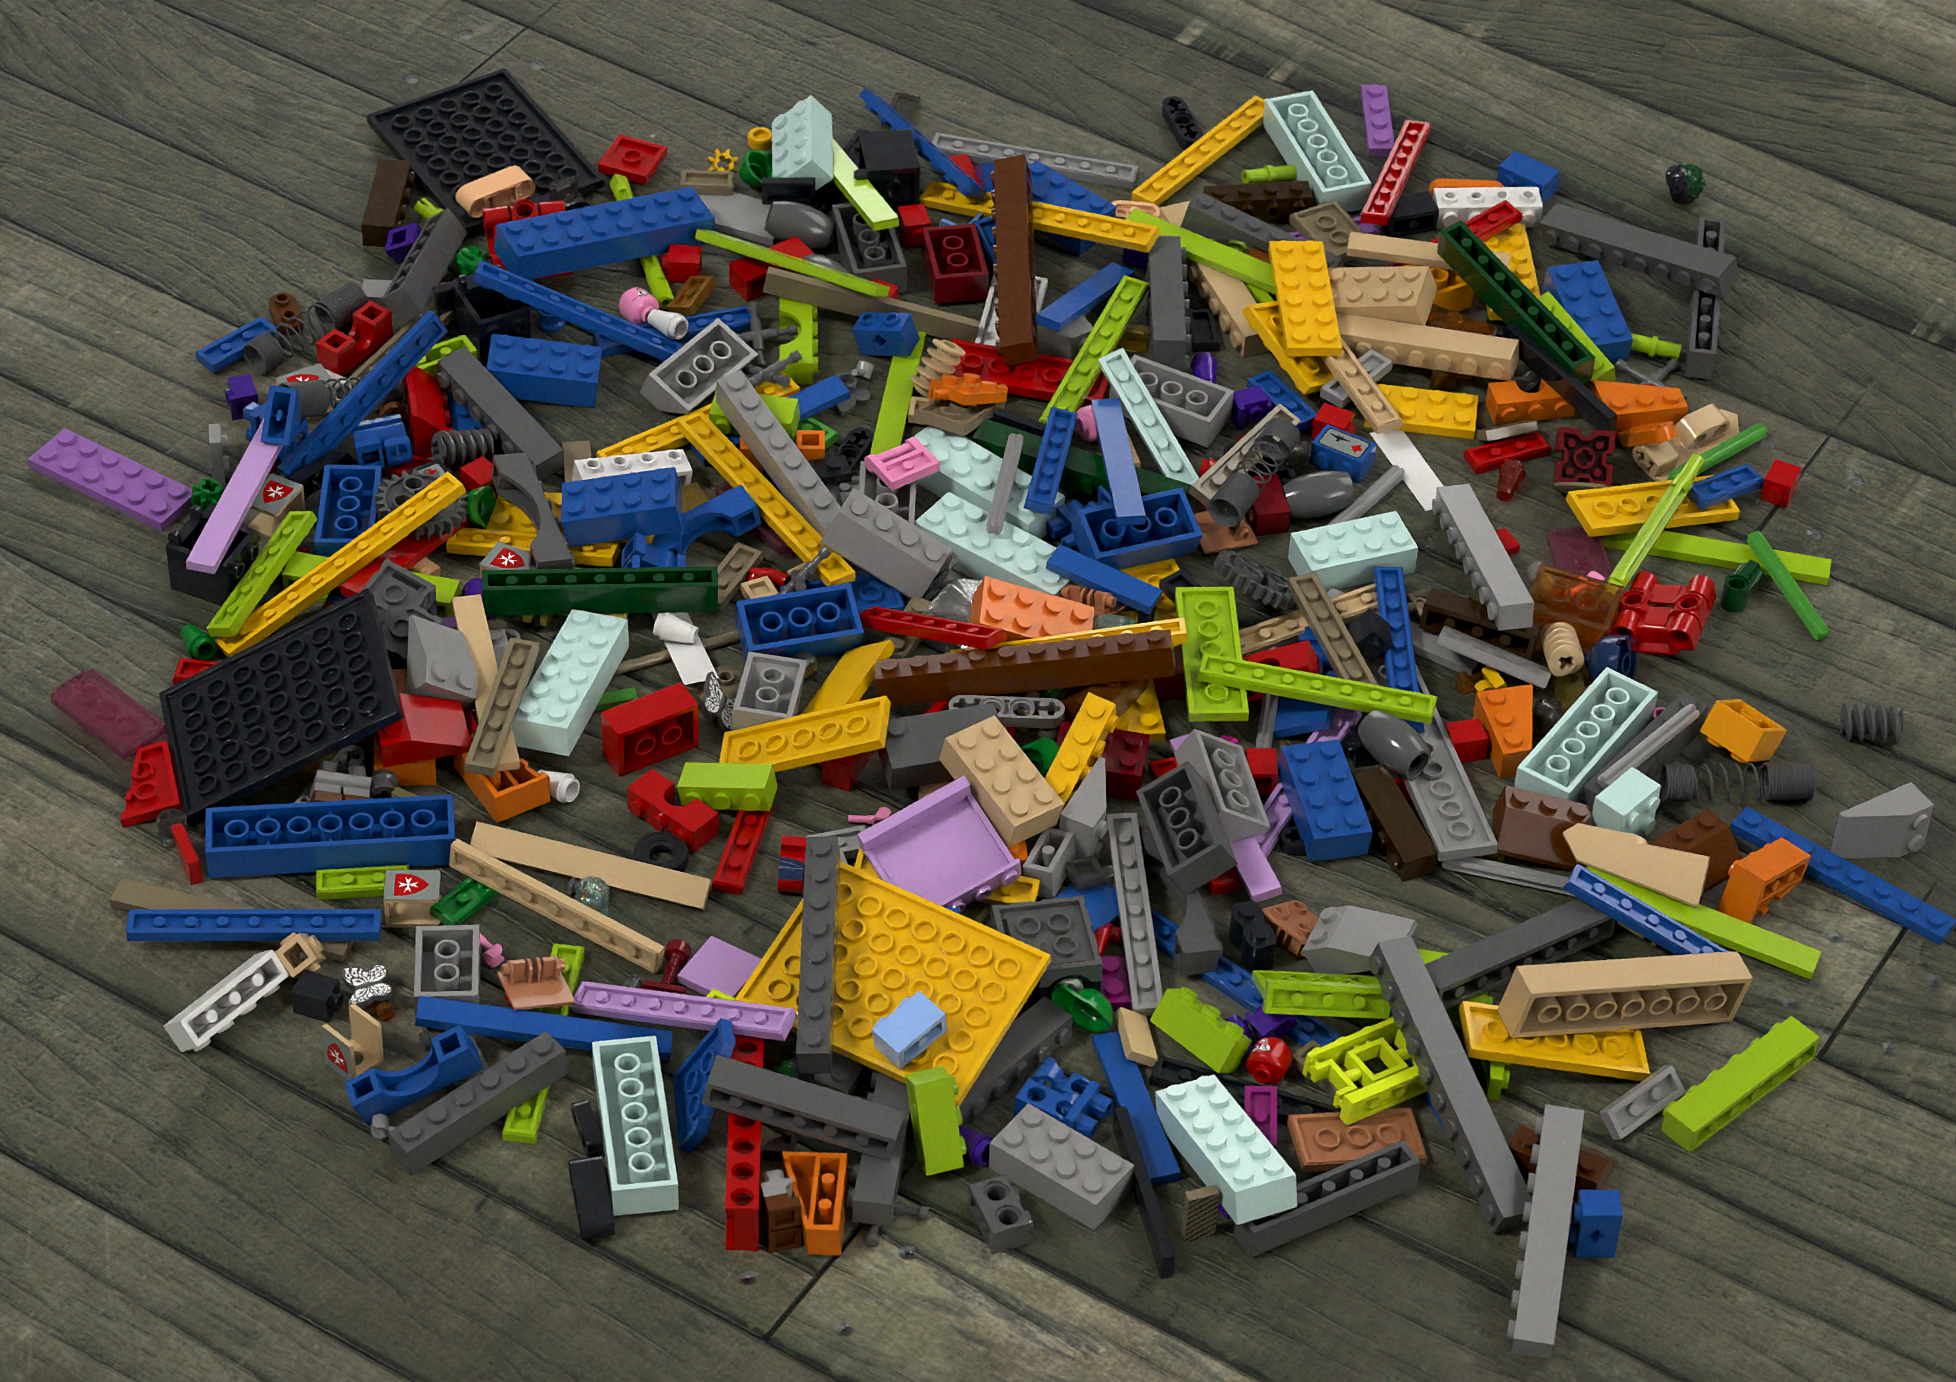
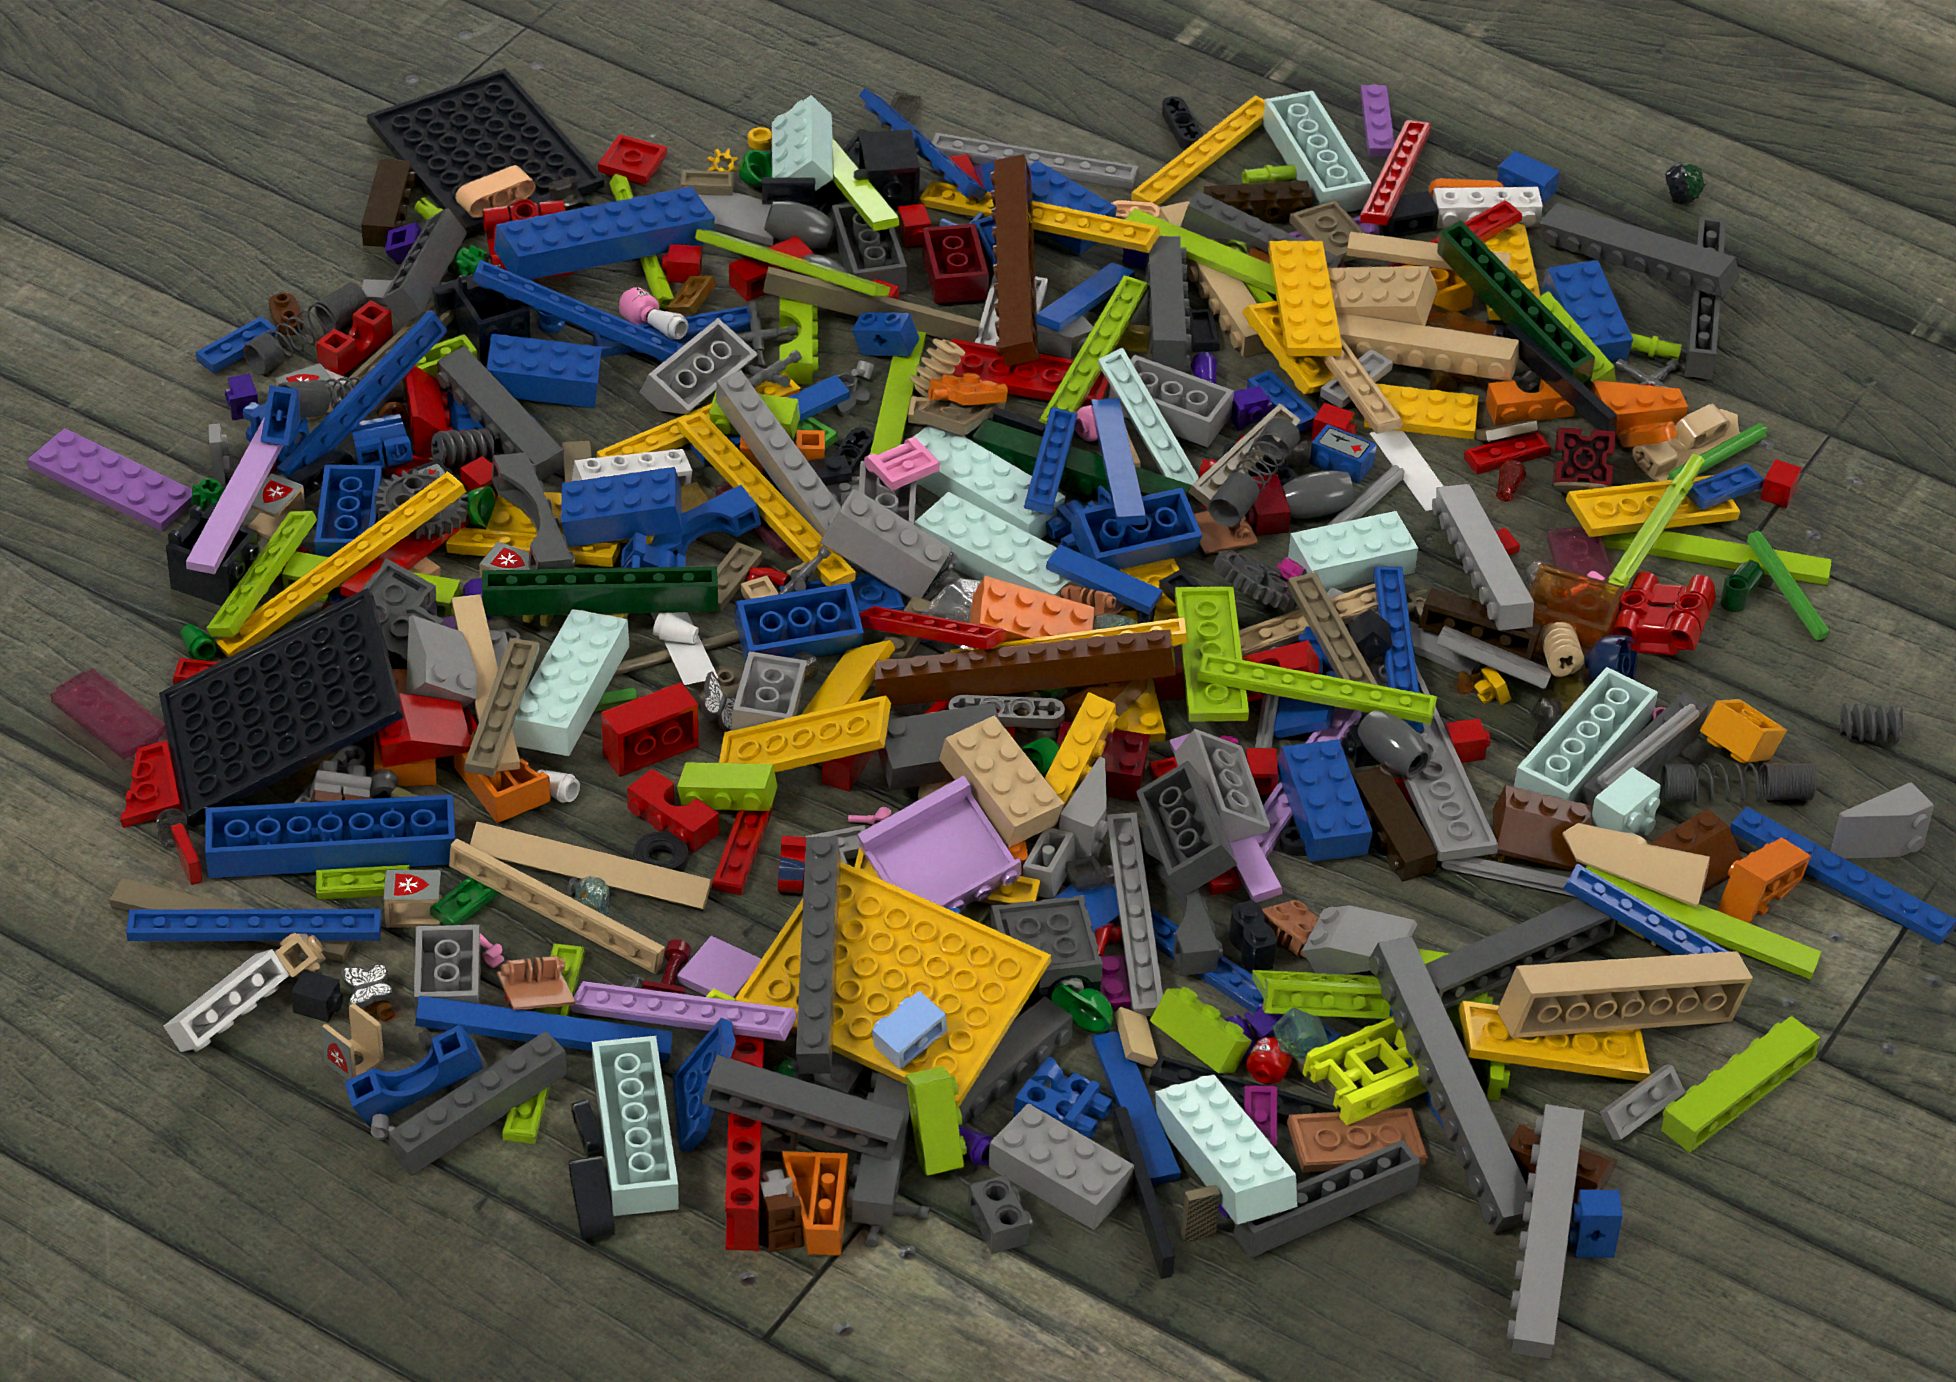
light grey axle [986,433,1023,535] -> none
orange wedge [1473,684,1533,779] -> none
none -> clear light blue brick [1272,1007,1329,1060]
none -> dark pink plate [1277,557,1305,580]

